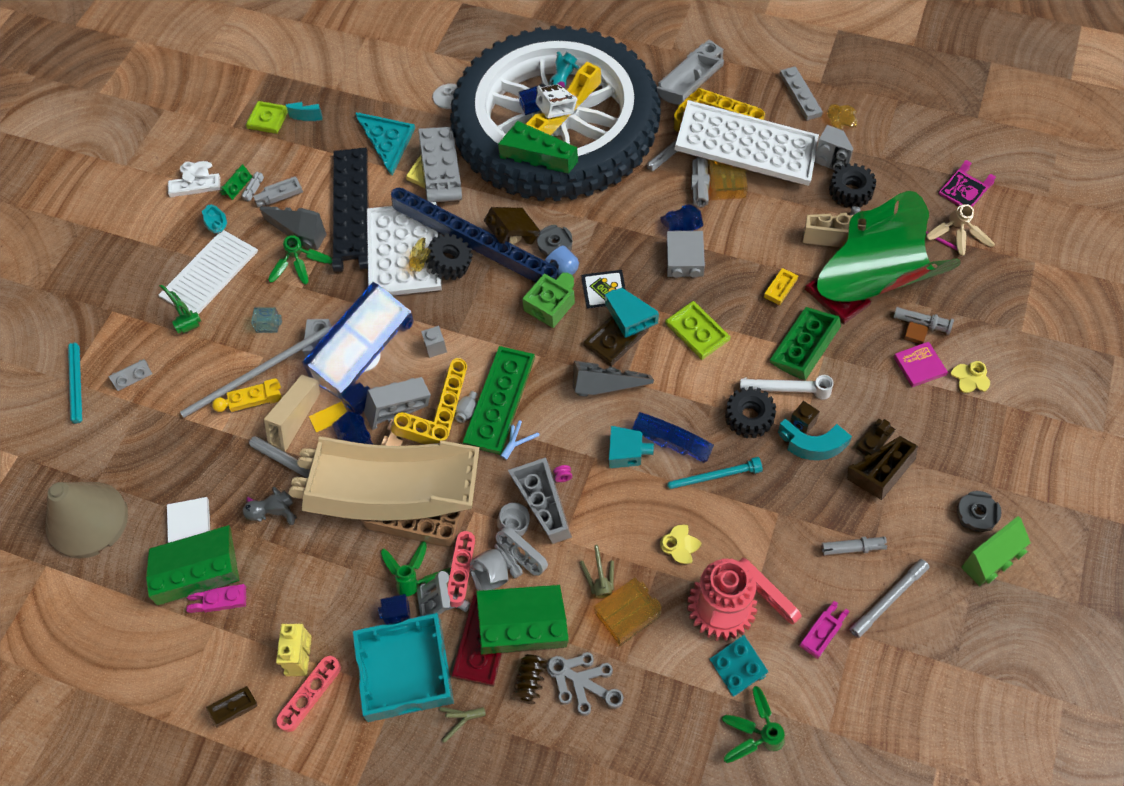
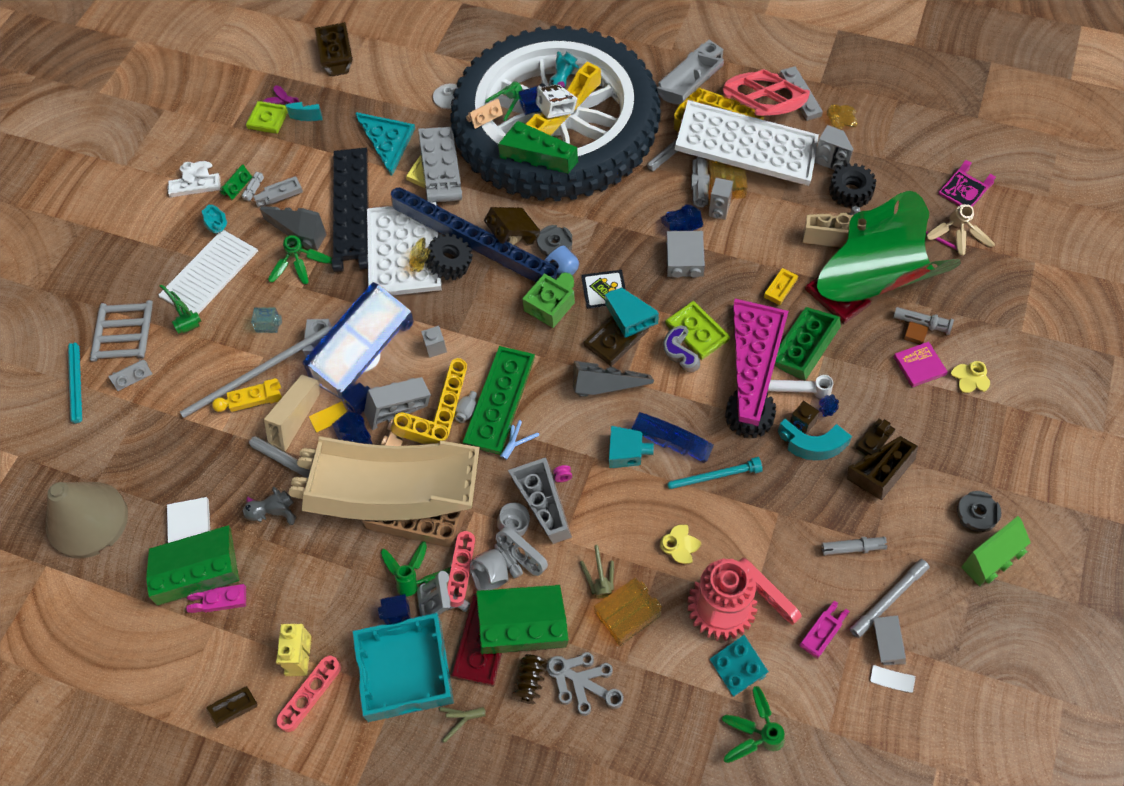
none -> light grey bar [90,300,153,362]
none -> magenta piece [263,85,299,105]
none -> dark brown slope [315,22,353,77]
none -> light nougat hinge [466,98,503,129]
none -> green plant [485,81,522,121]
none -> light grey animal [663,325,700,373]
none -> light grey brick [709,178,733,220]
none -> coral window [723,69,810,116]
none -> dark pink wing [733,299,789,426]
none -> clear blue plant [819,394,839,417]
none -> white sticker [871,665,915,693]
none -> light grey hinge [874,616,906,665]

